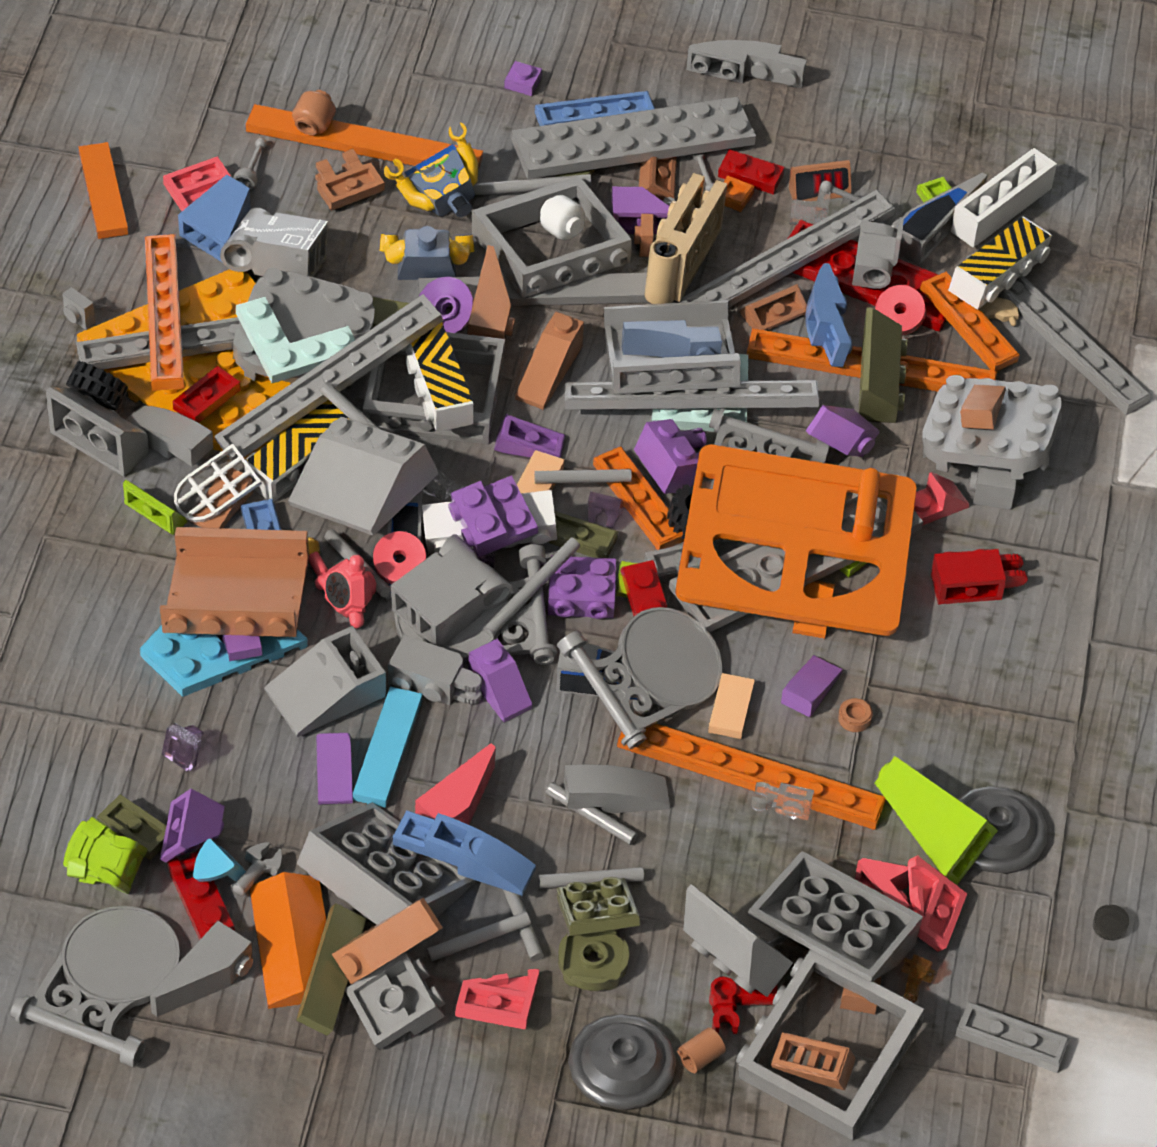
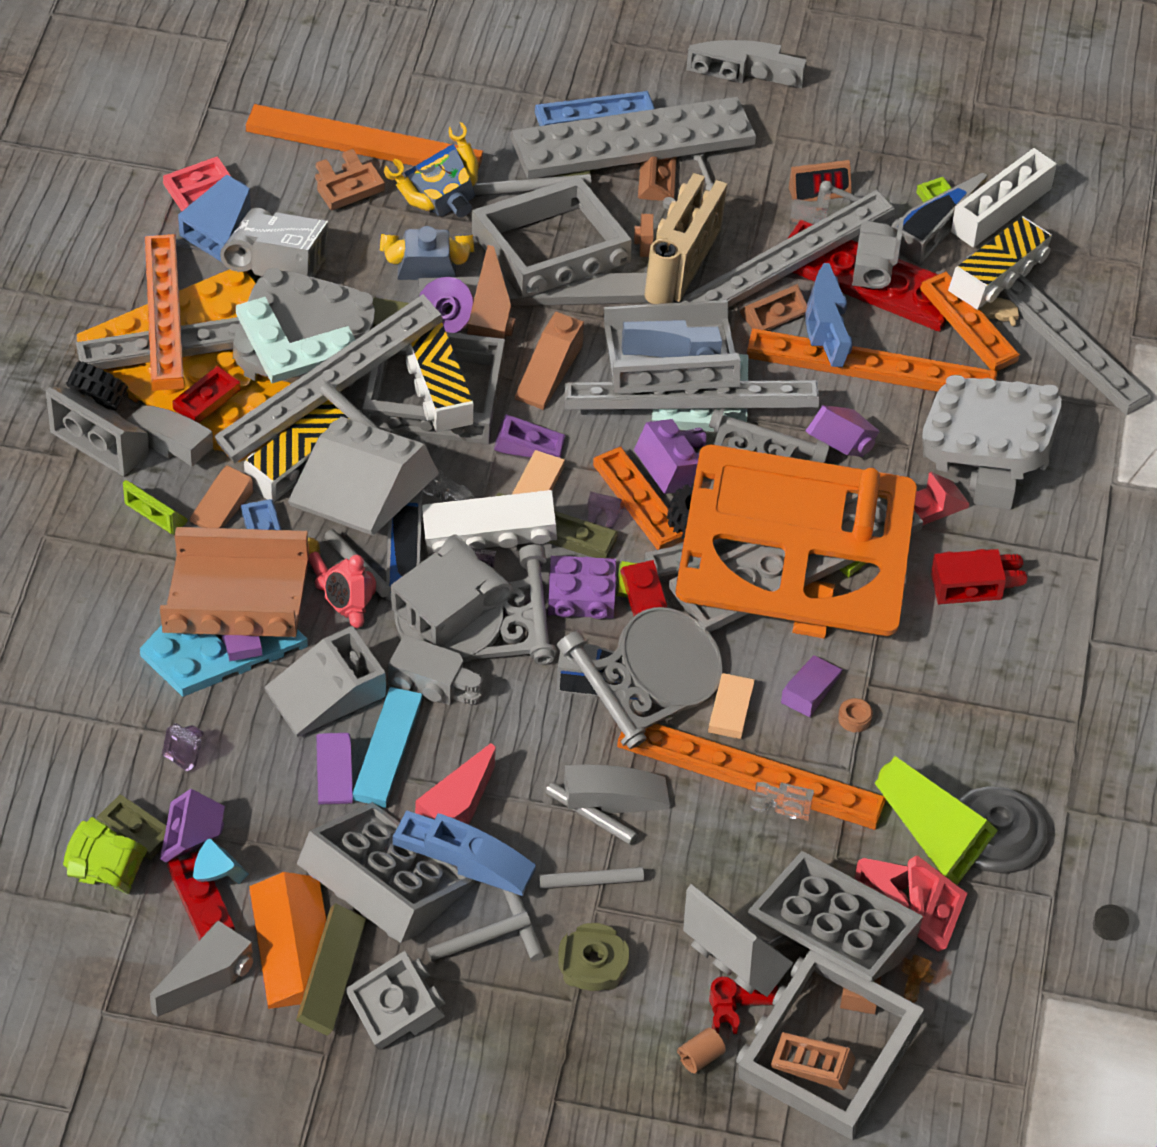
light grey piece [11,906,180,1068] -> none
light grey plate [62,287,95,330] -> none
orange tile [78,142,128,239] -> none
white window [174,444,262,522] -> none
light grey hinge [233,138,267,193] -> none
light grey bar [233,842,282,896] -> none
nougat head [292,90,336,136] -> none
nougat slope [332,897,443,984] -> none
coral piece [373,531,426,584] -> none
medium lavender plate [448,475,538,557] -> none
coral wing [455,969,540,1030] -> none
medium lavender slope [468,639,532,723] -> none
light grey bar [483,537,580,637] -> none
medium lavender plate [504,61,542,96] -> none
light grey bar [534,469,632,484] -> none
white head [540,195,586,240] -> none
olive tile [556,877,640,936] -> none
flat silver piece [568,1014,676,1110] -> none
medium lavender slope [611,186,669,234] -> none
red plate [718,149,785,195] -> none
orange tile [724,176,755,212] -> none
olive slope [858,307,907,423] -> none
coral piece [876,285,926,336] -> none
light grey tile [955,1002,1070,1073] -> none
nougat slope [960,384,1006,429] -> none

